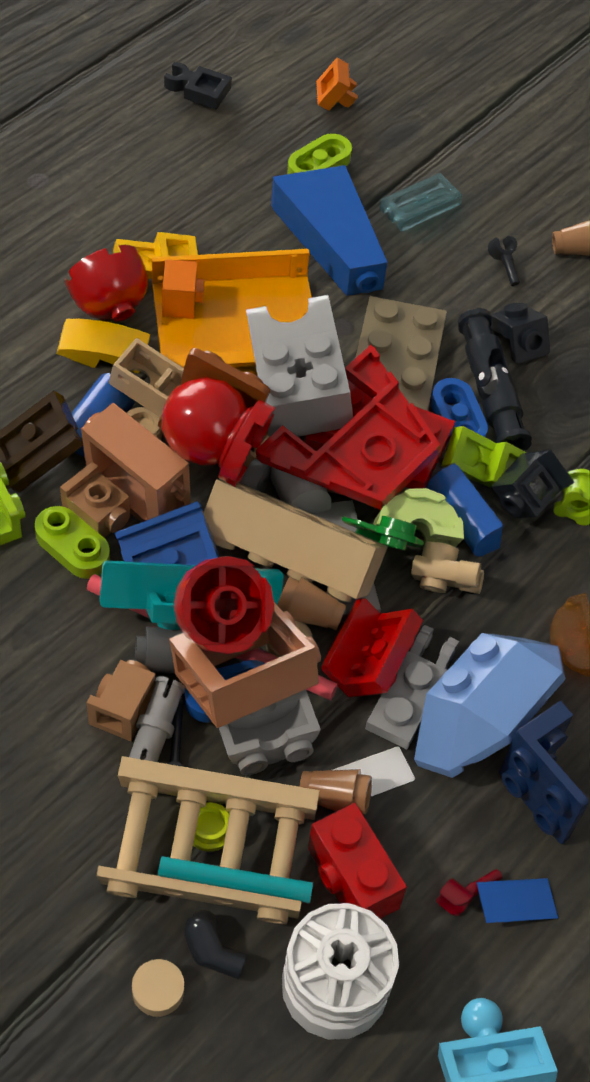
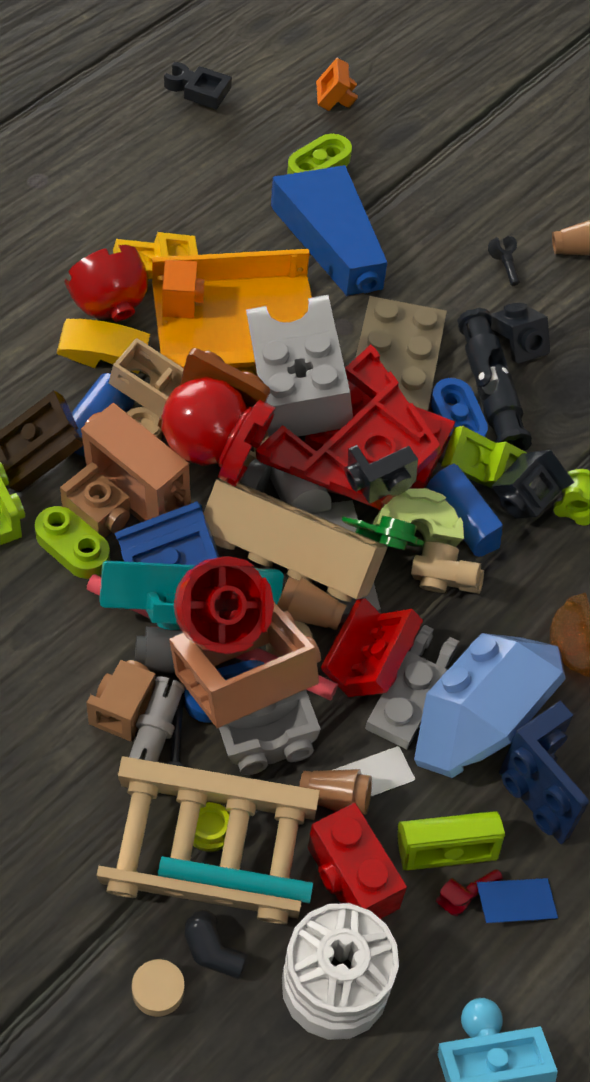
clear light blue tile [380,173,462,232] -> none
none -> black bracket [344,445,418,504]
none -> lime brick [398,811,505,870]

